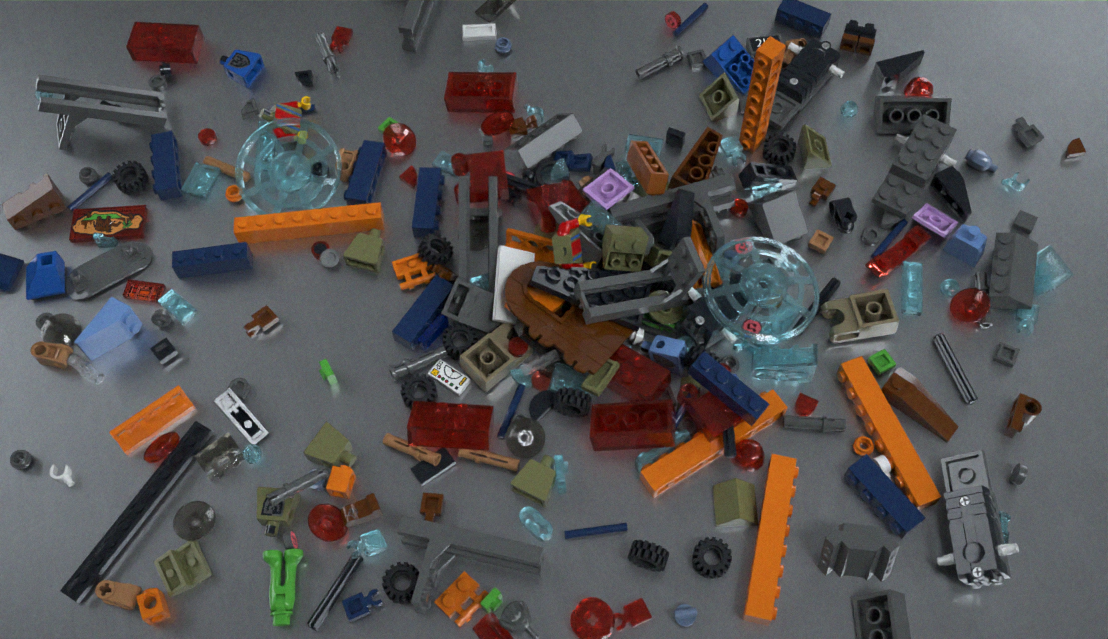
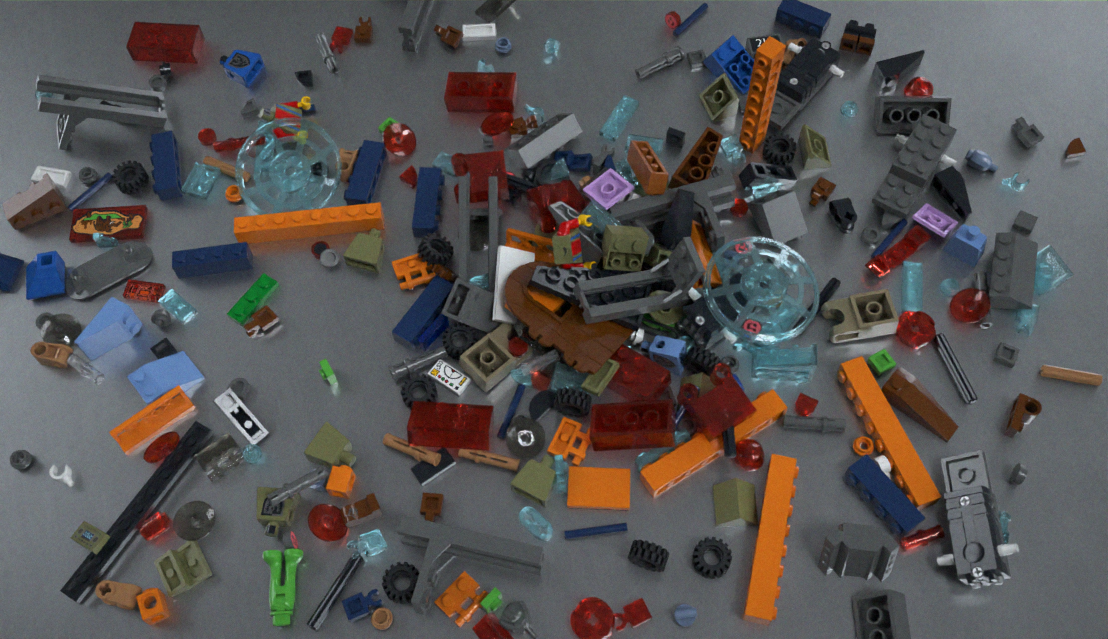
dark blue brick [688,351,770,426] -> none
medium nougat plate [808,229,834,254] -> none
none -> white tile [30,166,72,189]
none -> olive tile [70,521,110,555]
none -> medium blue slope [127,351,205,410]
none -> clear red brick [138,511,172,541]
none -> clear red pin [213,133,266,153]
none -> green plate [227,273,279,326]
none -> reddish brown plate [354,17,373,43]
none -> medium nougat plate [371,607,393,630]
none -> reddish brown plate [433,24,464,49]
none -> clear light blue plate [544,38,560,53]
none -> orange plate [547,417,595,467]
none -> orange tile [567,466,630,510]
none -> clear light blue plate [599,95,639,142]
none -> clear red plate [895,311,936,350]
none -> clear red pin [899,524,945,552]
none -> medium nougat axle [1040,365,1103,386]

